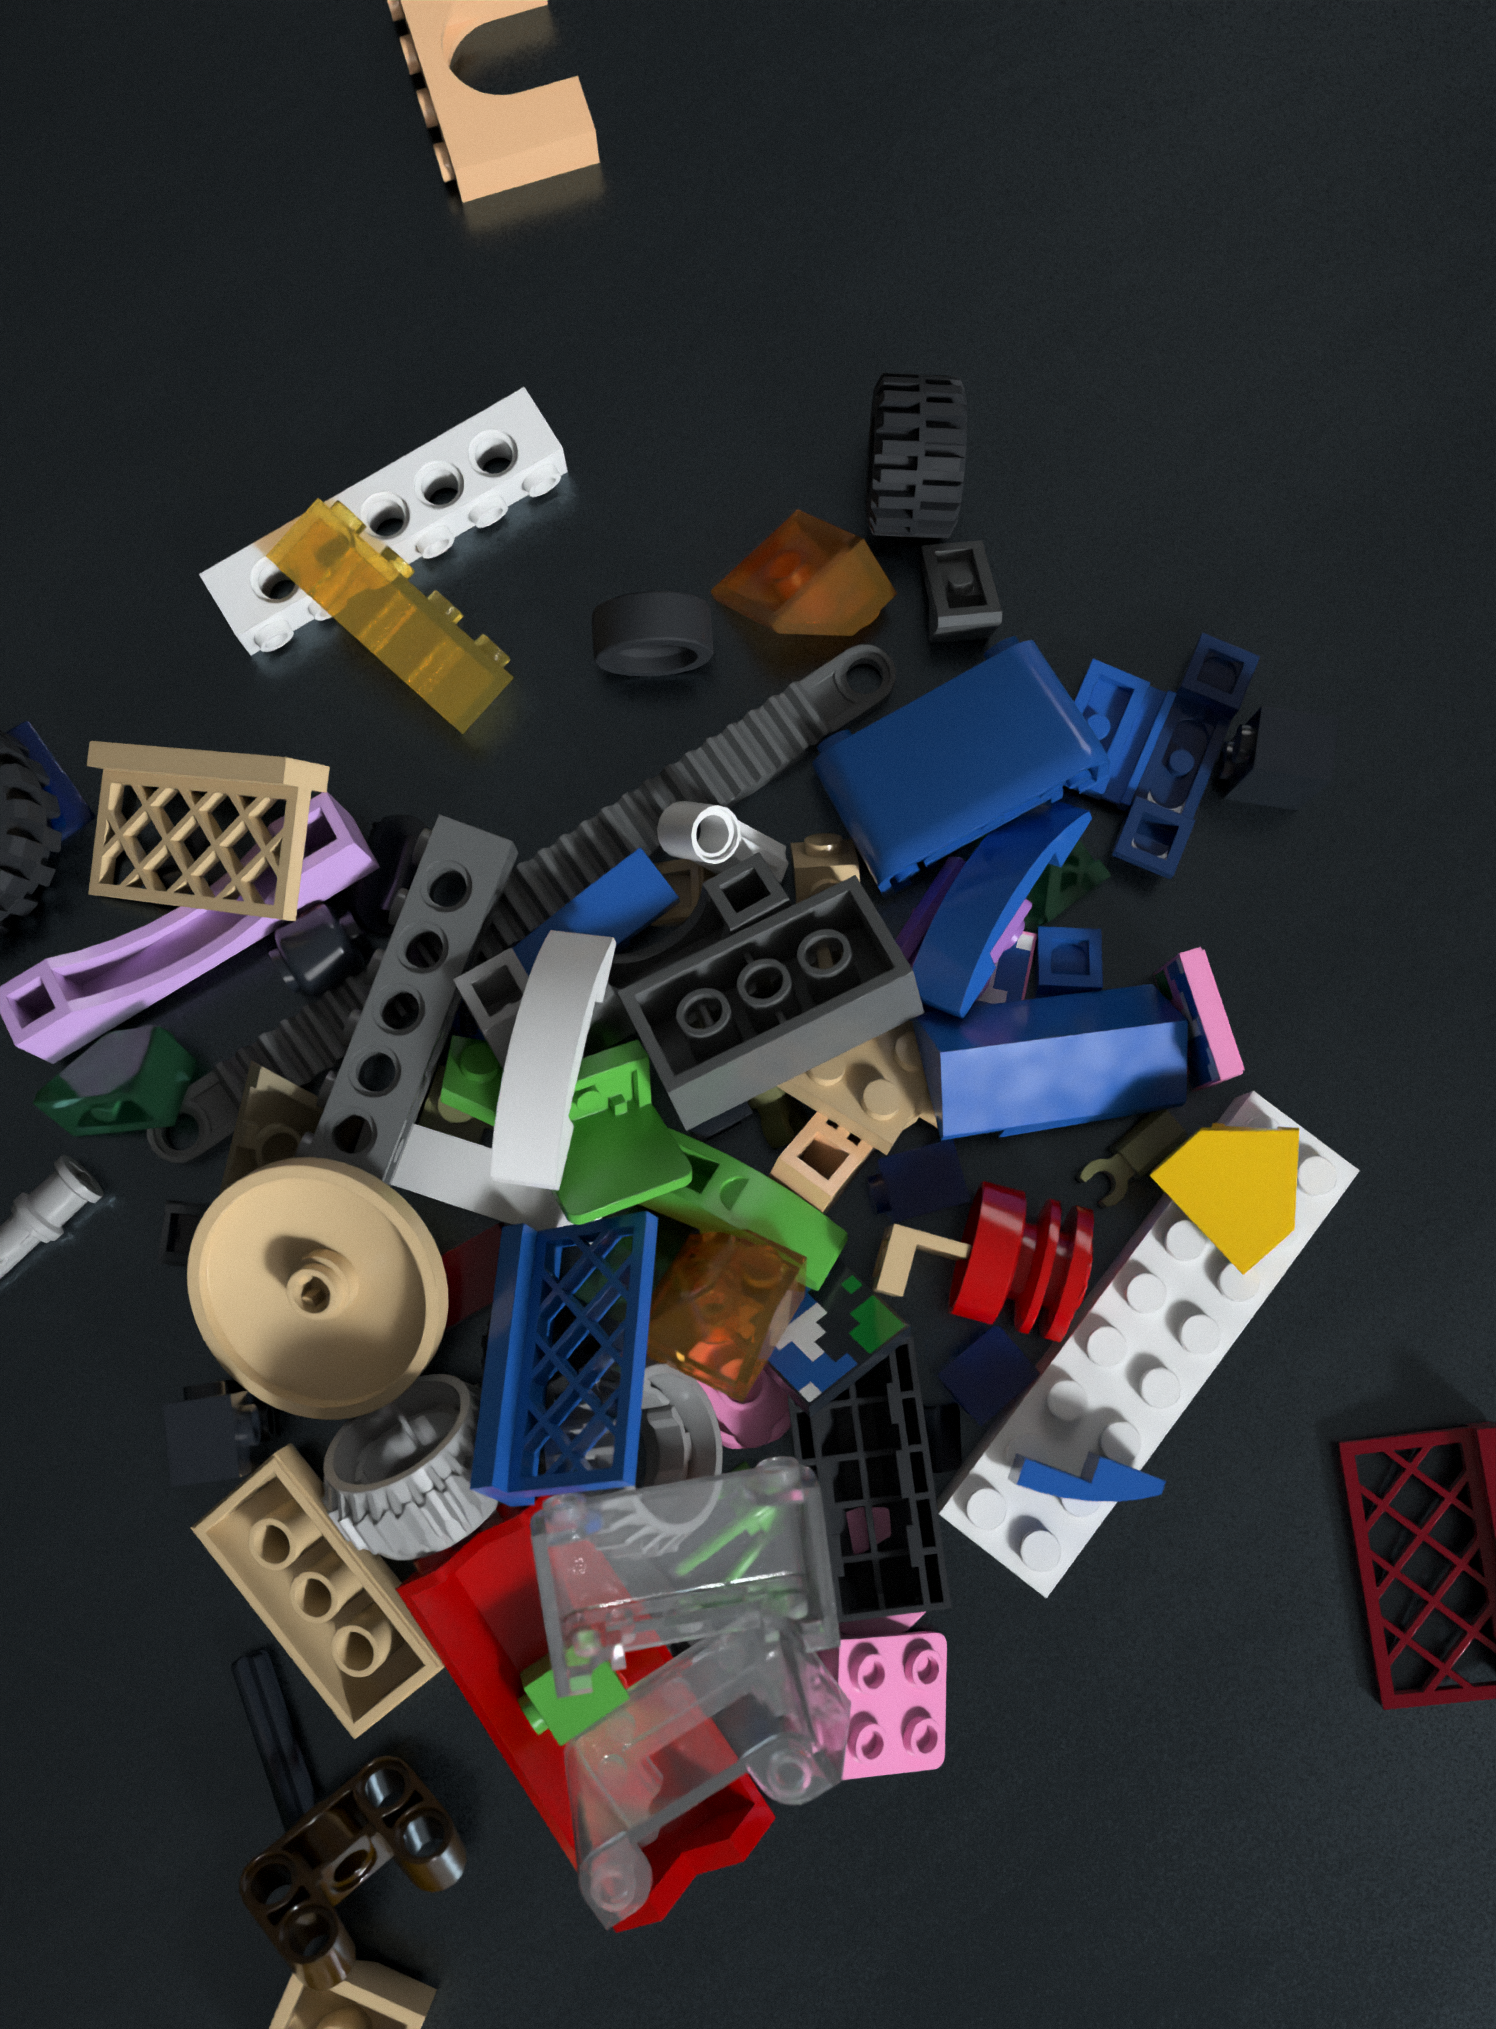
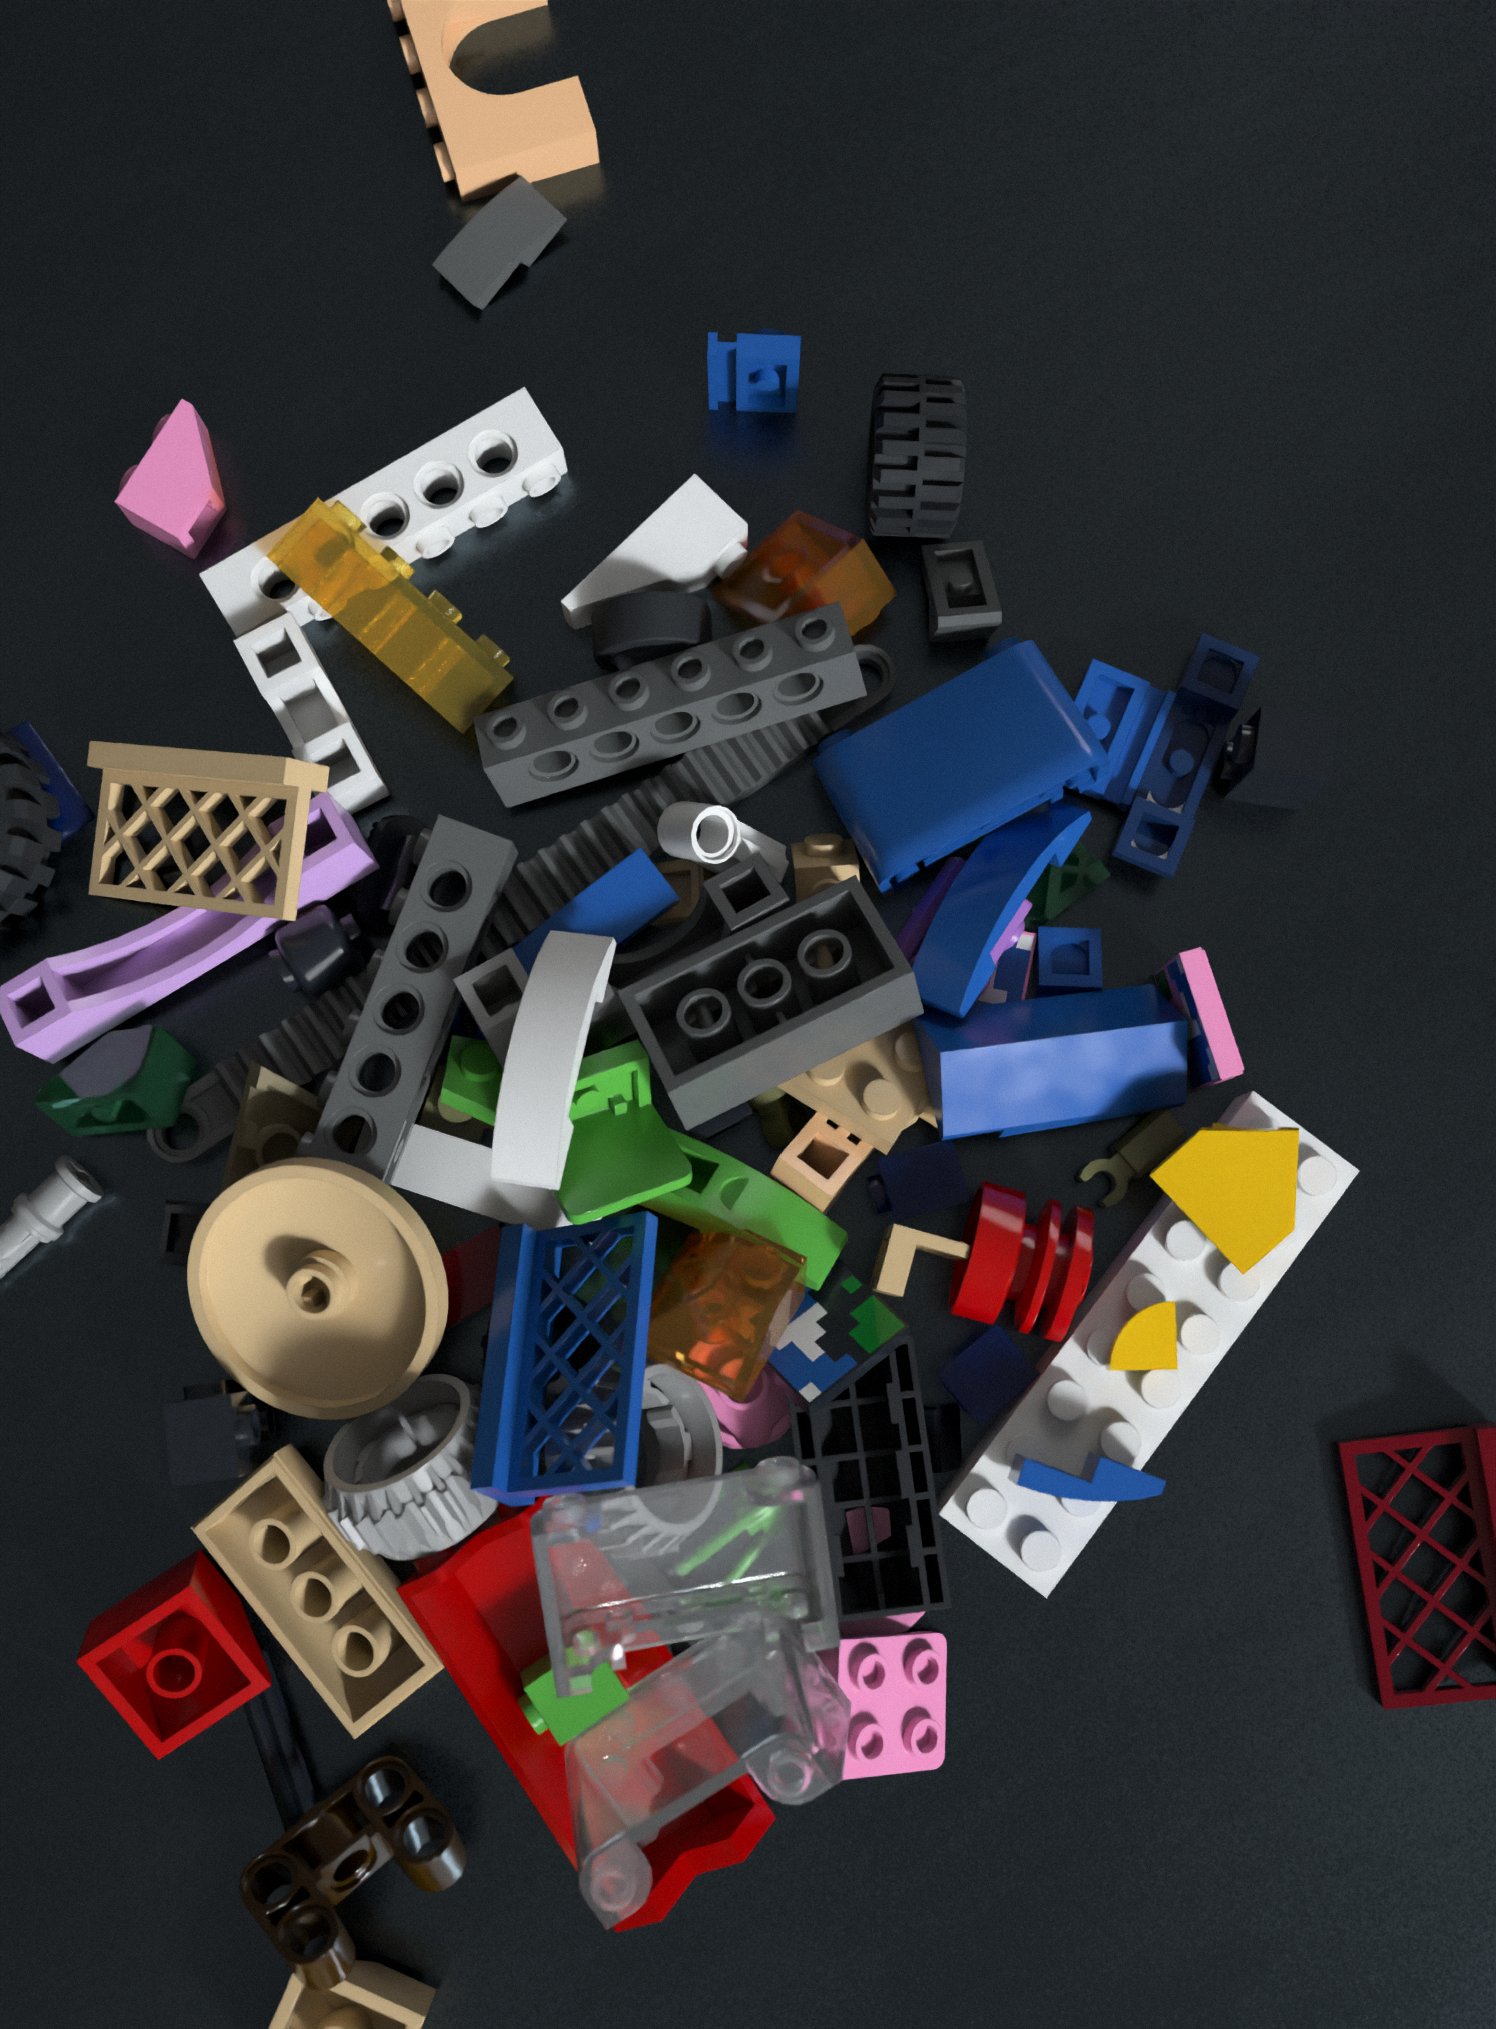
none -> red slope [76,1549,272,1760]
none -> bright pink slope [115,399,227,560]
none -> white arch [233,611,390,815]
none -> dark grey slope [432,176,567,310]
none -> dark grey brick [473,601,867,808]
none -> white slope [561,473,748,630]
none -> blue plate [707,328,801,413]
none -> yellow tile [1106,1301,1178,1371]

